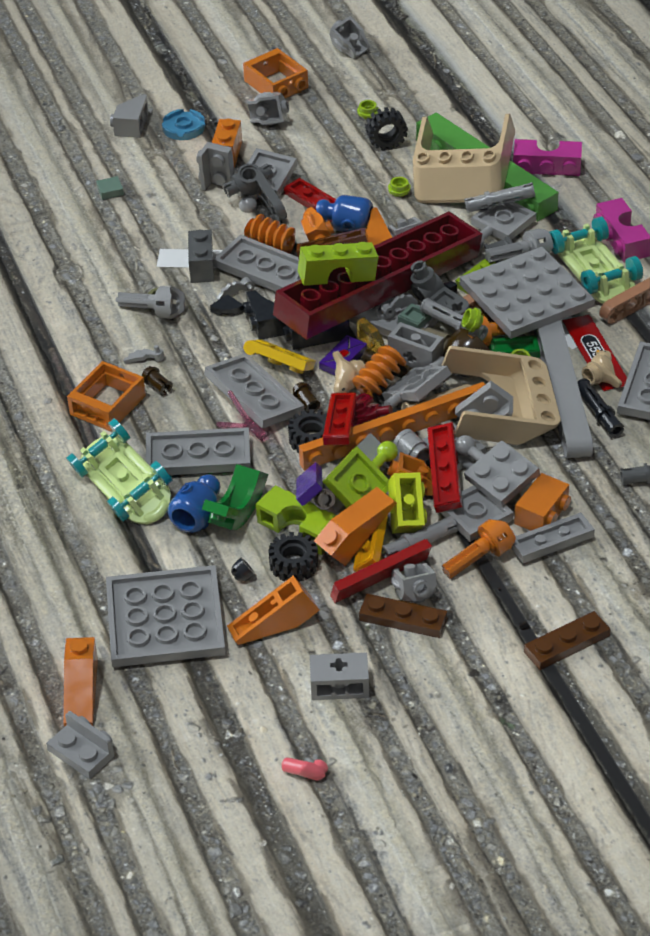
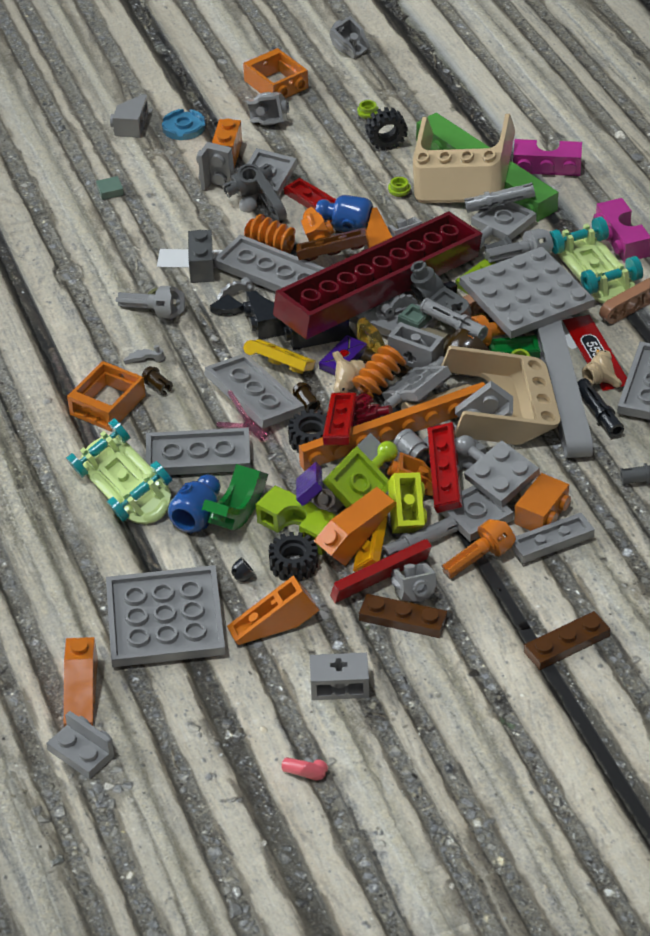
lime arch [298,242,379,286] -> none
lime plate [462,307,483,333] -> none

